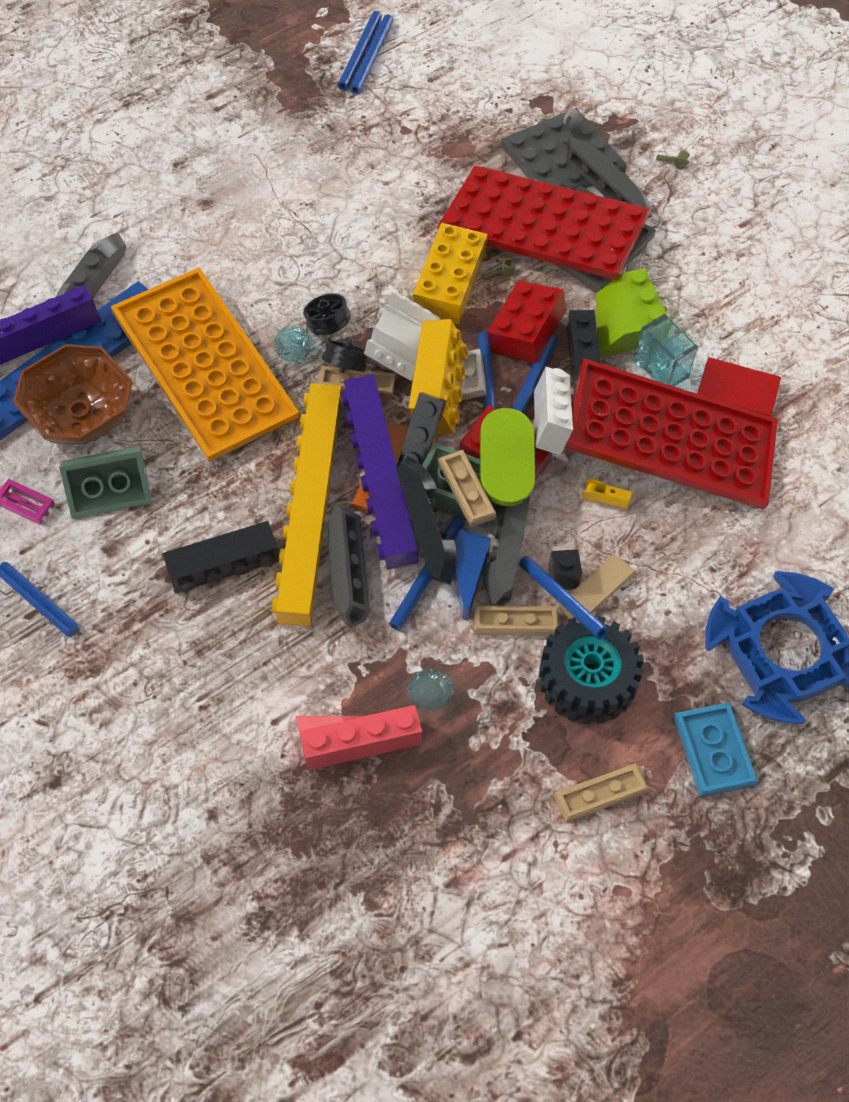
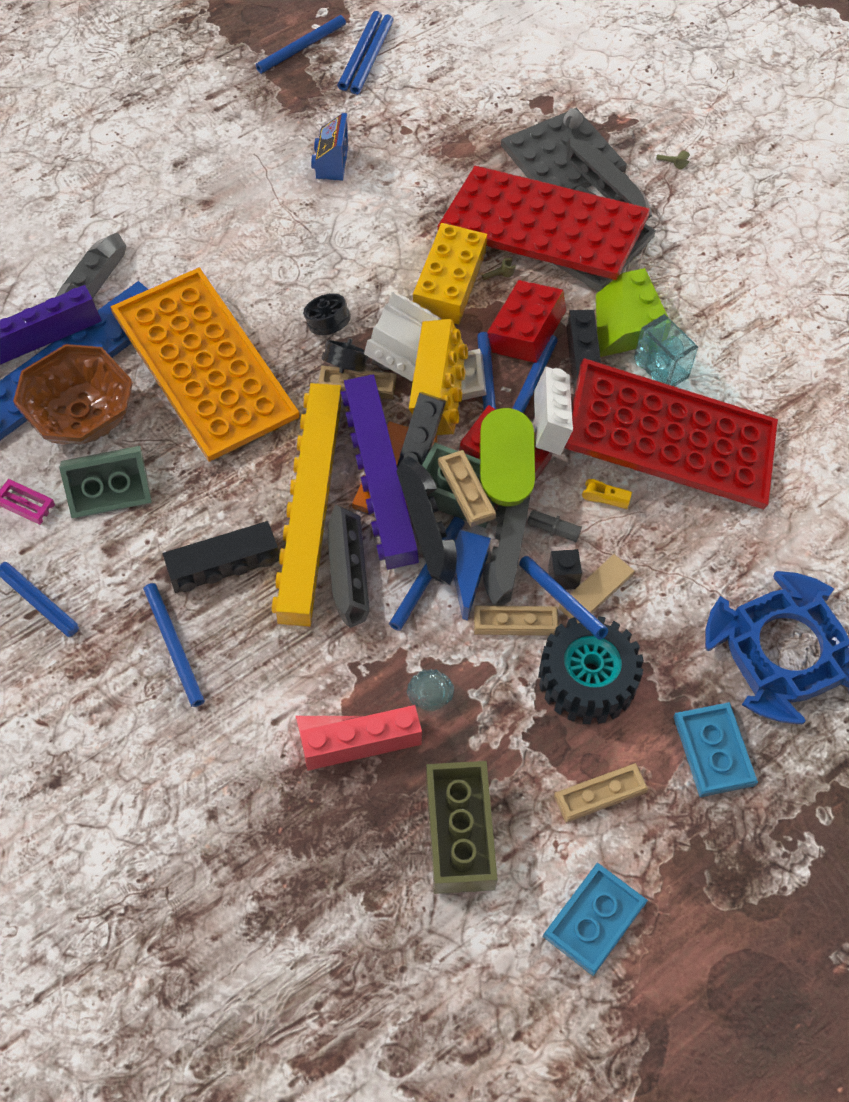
clear light blue hair [274,325,312,362] -> none
red tile [697,357,781,417] -> none
none -> blue piece [143,583,205,707]
none -> blue piece [256,15,346,74]
none -> blue slope [311,113,349,181]
none -> olive brick [426,761,498,894]
none -> dark grey axle [528,510,582,543]
none -> dark azure tile [542,862,648,976]

